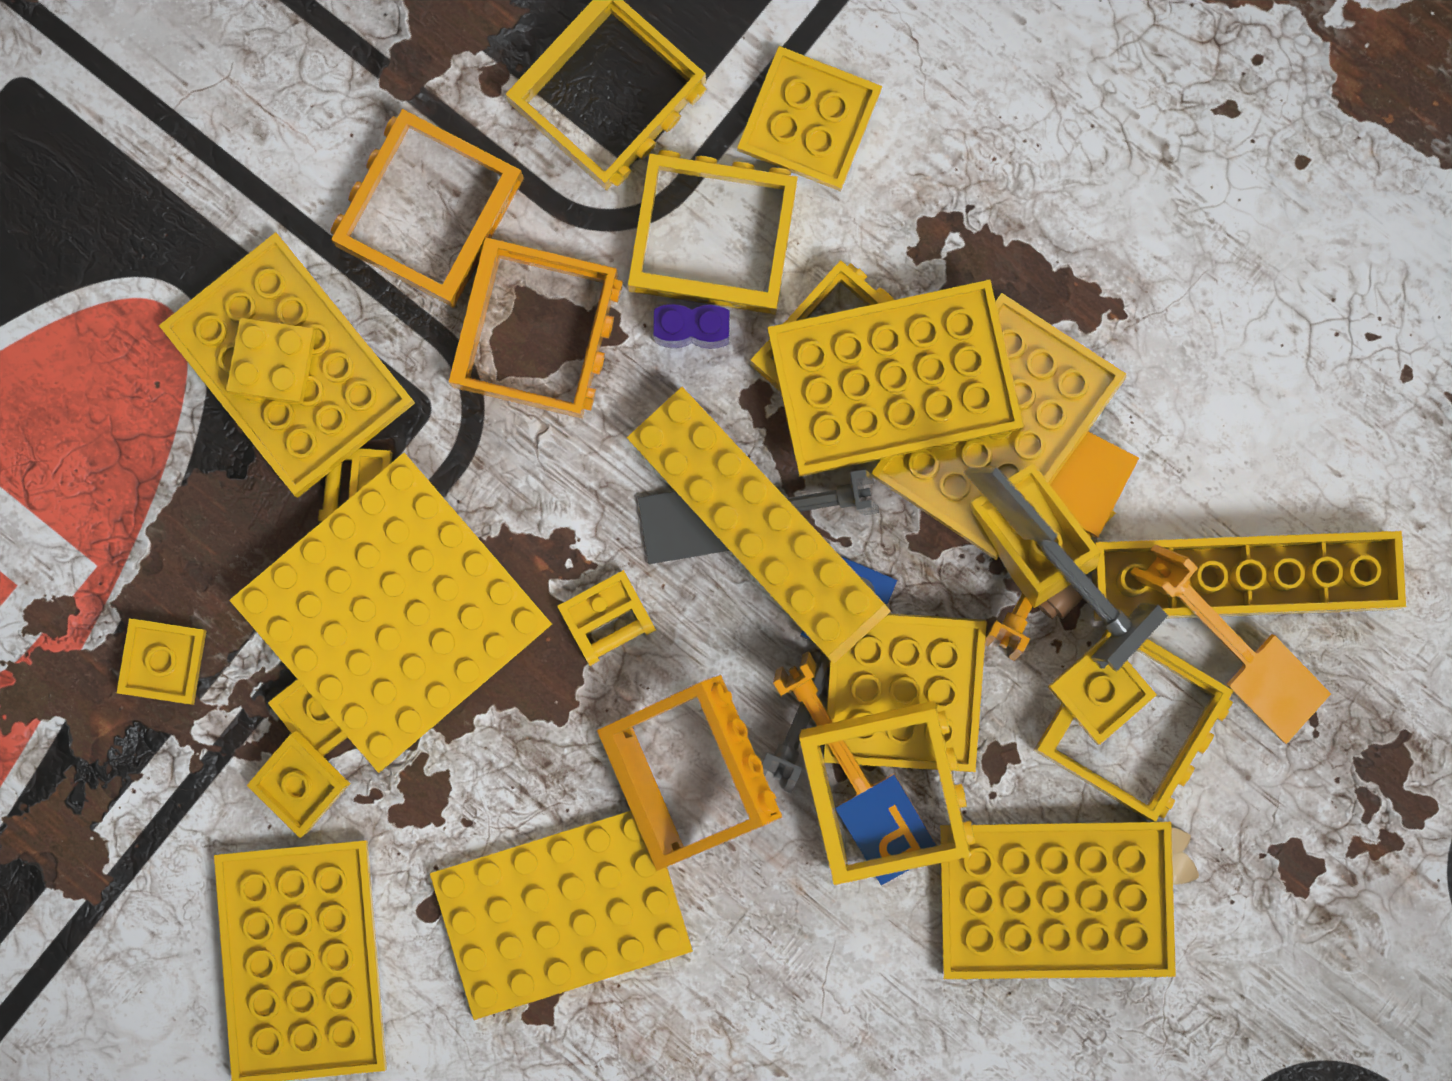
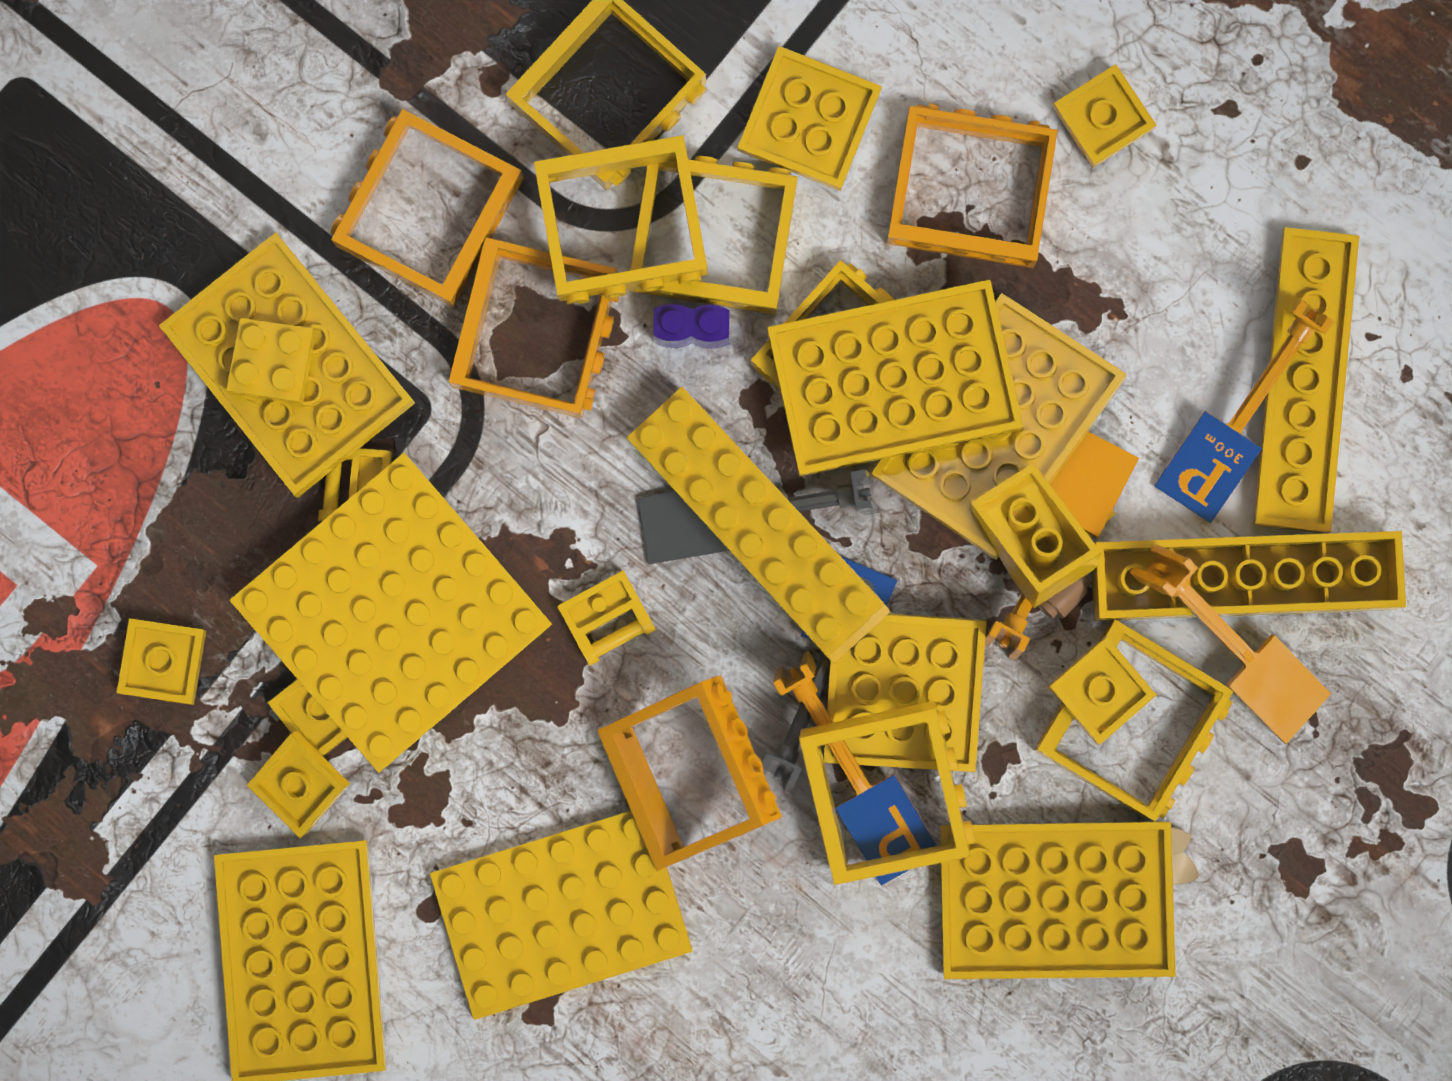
dark grey piece [964,467,1168,671] -> none
none -> yellow window [534,135,708,304]
none -> light orange window [886,103,1058,268]
none -> yellow plate [1052,64,1157,168]
none -> piece [1154,297,1334,523]
none -> yellow plate [1253,227,1360,534]

